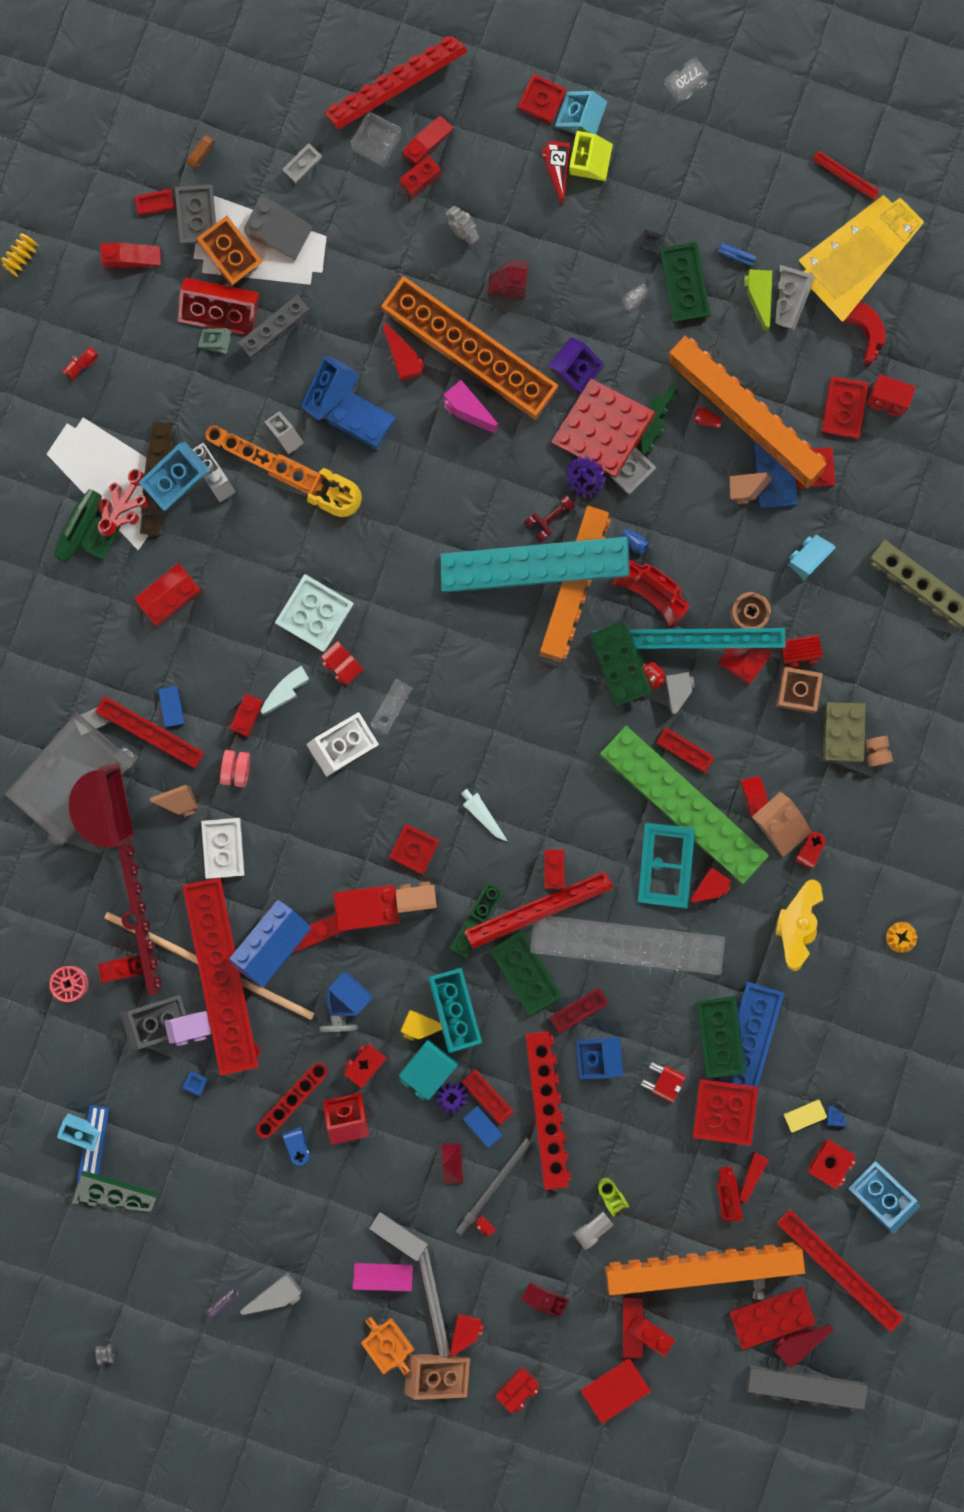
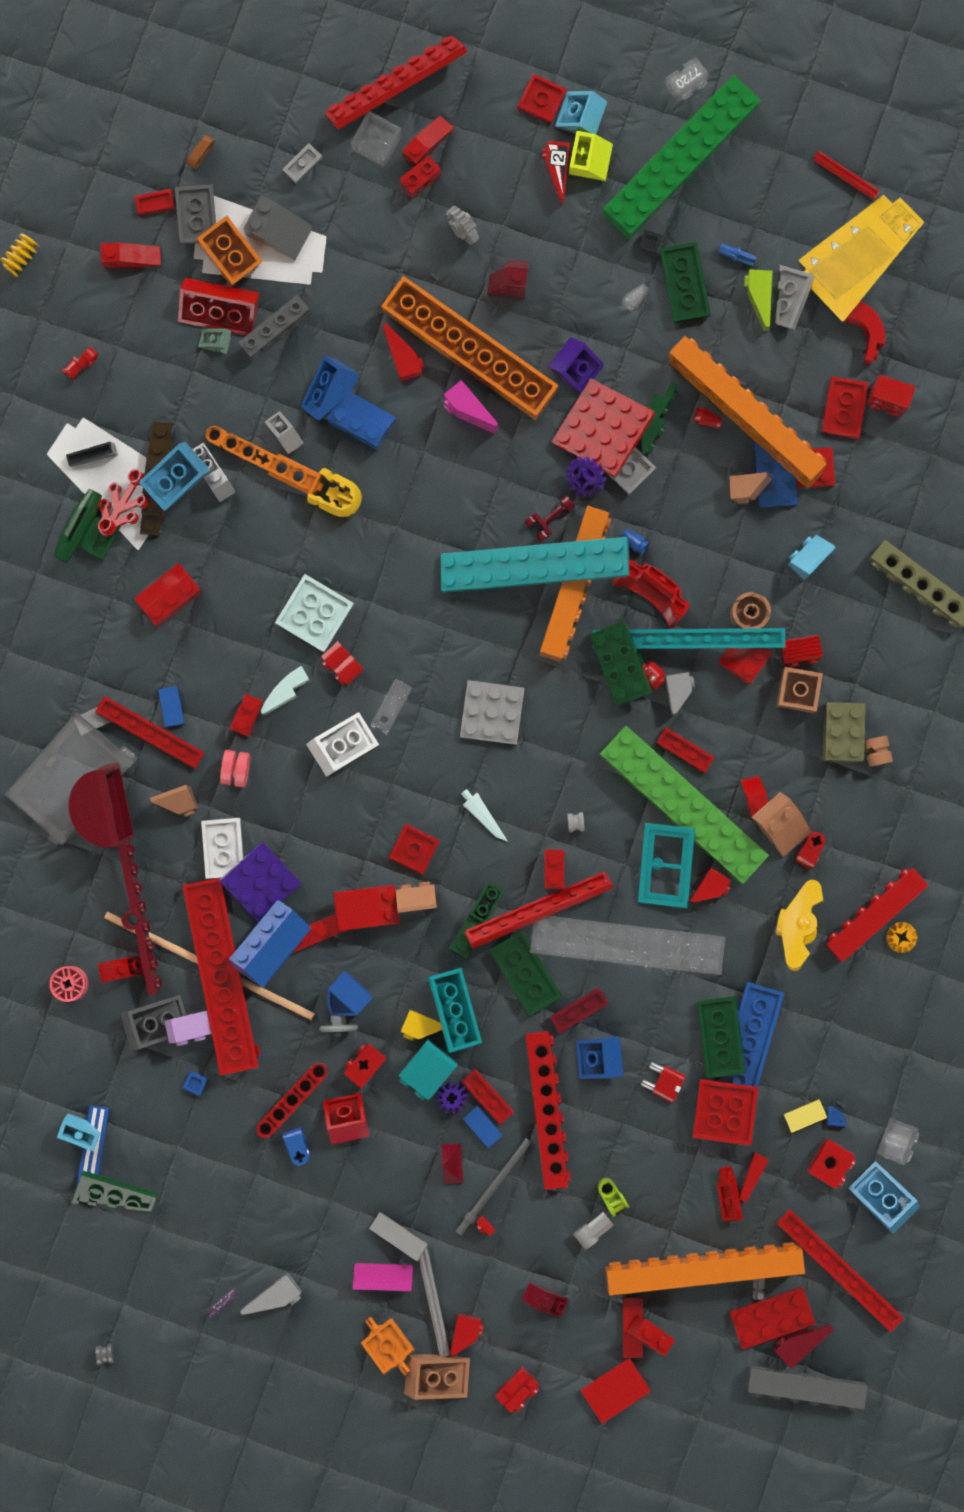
none -> black piece [66,441,118,467]
none -> dark purple plate [219,841,301,923]
none -> light grey plate [460,680,524,745]
none -> light grey wheel [567,812,585,833]
none -> green brick [602,75,761,240]
none -> red brick [825,868,929,962]
none -> clear brick [877,1117,919,1165]

